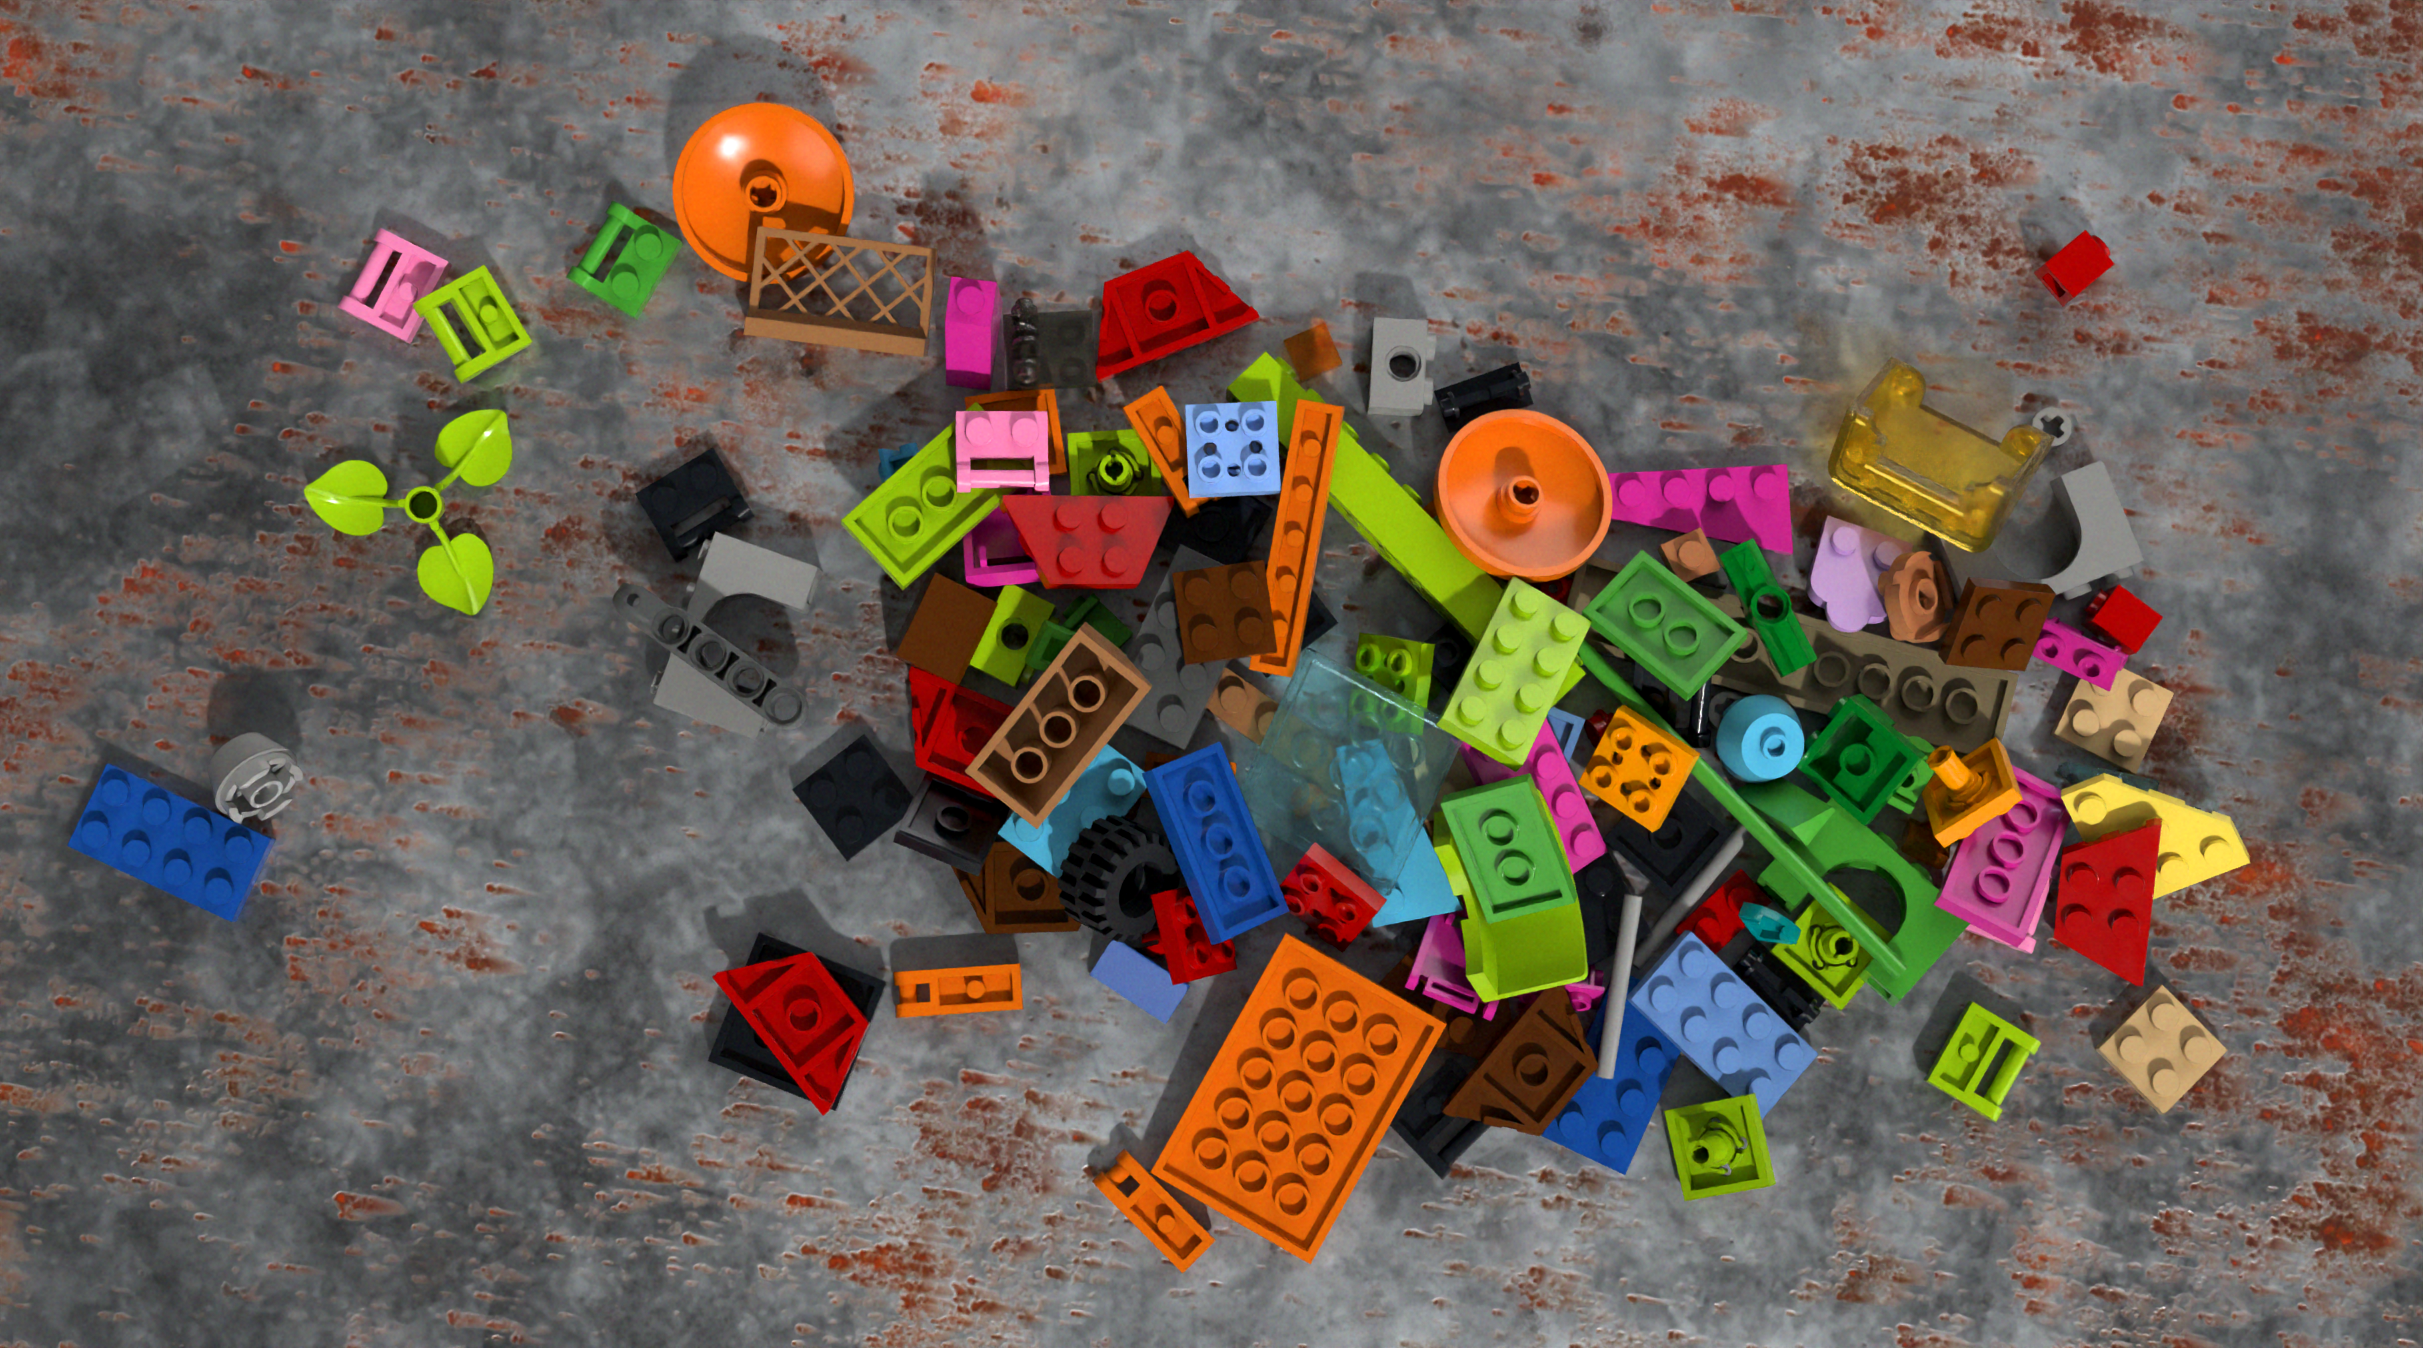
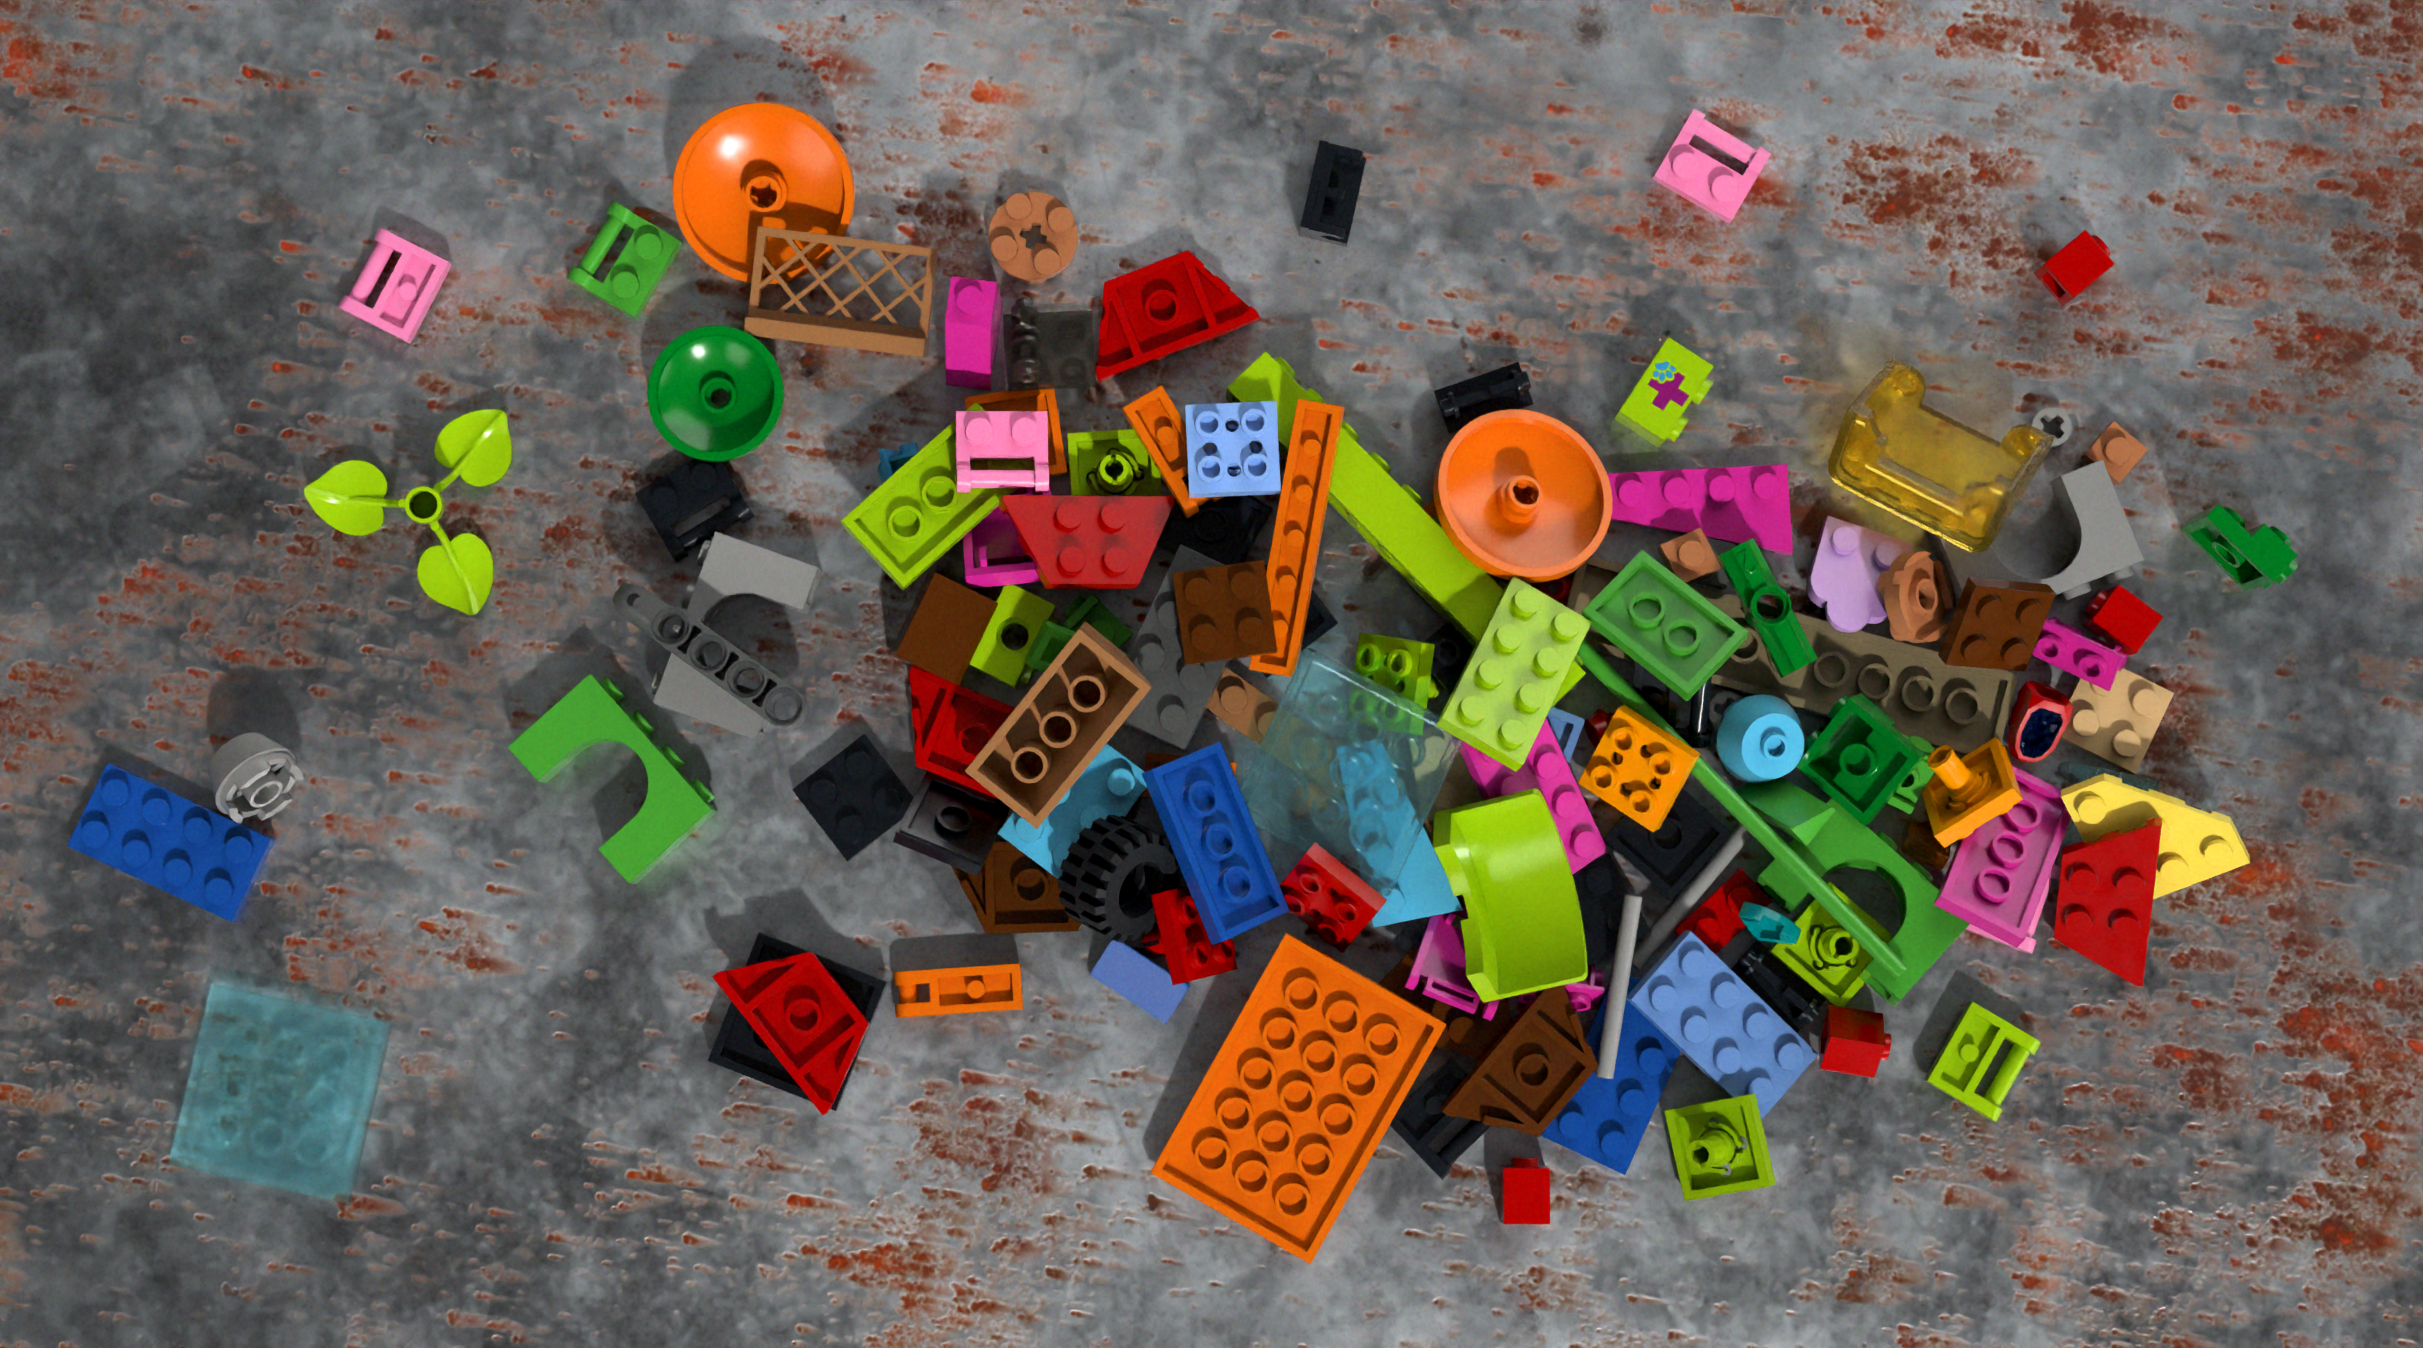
lime plate [412,265,532,384] -> none
orange plate [1092,1148,1215,1273] -> none
clear orange tile [1283,323,1343,383] -> none
light grey brick [1367,317,1436,417] -> none
bright green plate [1440,773,1578,924] -> none
tan plate [2094,985,2228,1115] -> none
none -> clear light blue tile [168,984,393,1203]
none -> bright green arch [508,674,717,884]
none -> green dish [647,325,785,462]
none -> nougat plate [988,192,1078,284]
none -> black hinge [1299,140,1366,247]
none -> red brick [1500,1157,1550,1224]
none -> lime brick [1614,337,1714,448]
none -> bright pink plate [1652,108,1771,224]
none -> red brick [1818,1005,1891,1078]
none -> red rock [2006,681,2073,763]
none -> nougat plate [2081,421,2148,486]
none -> green plate [2180,504,2298,591]

